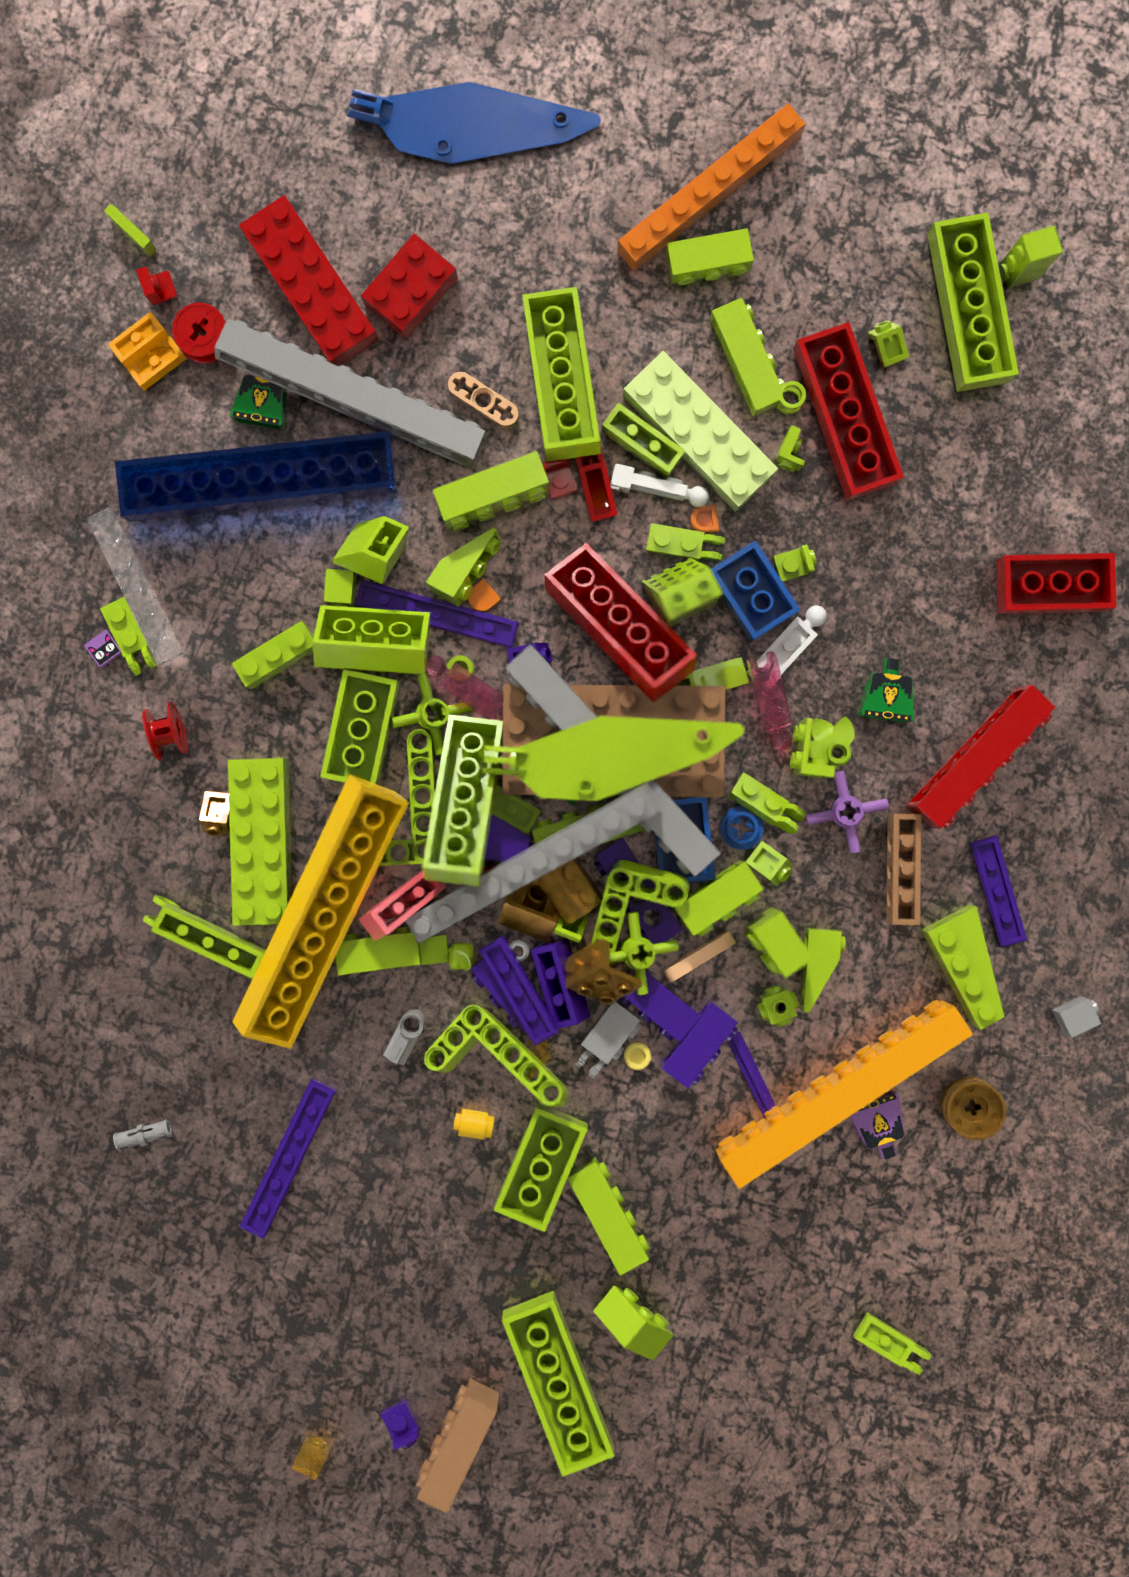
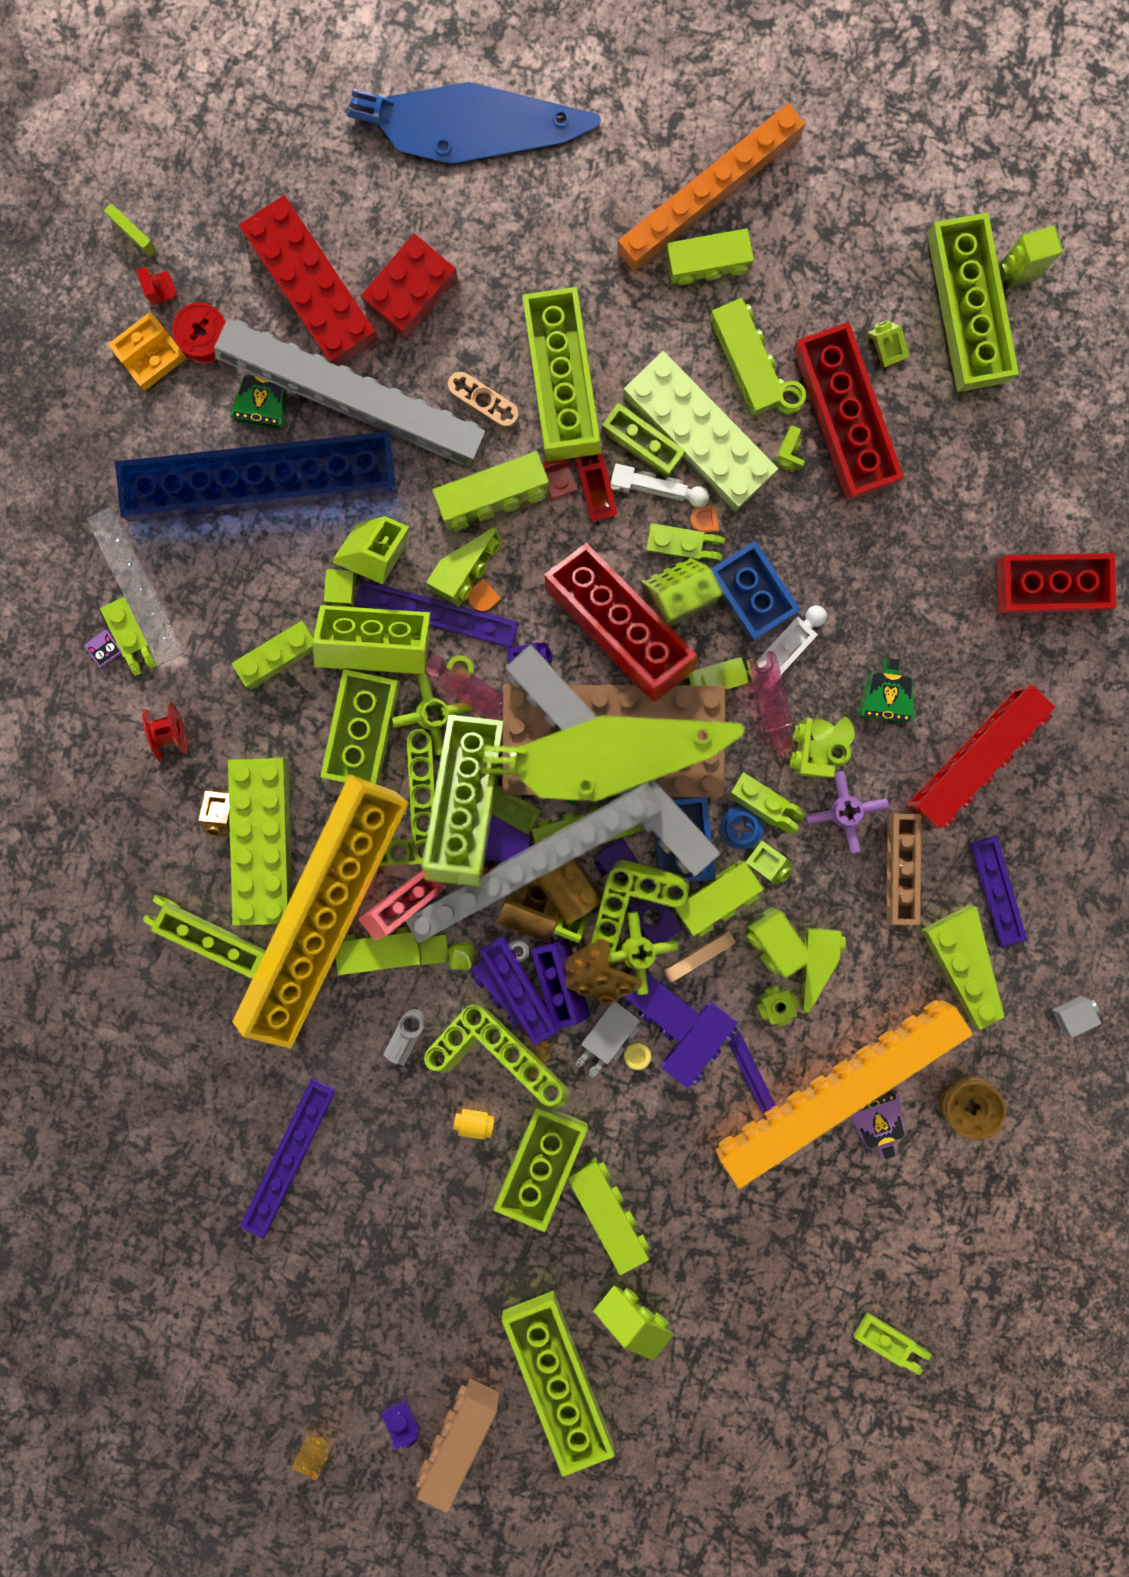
light grey pin [113,1119,172,1151] -> none
lime bracket [772,544,817,582] -> none

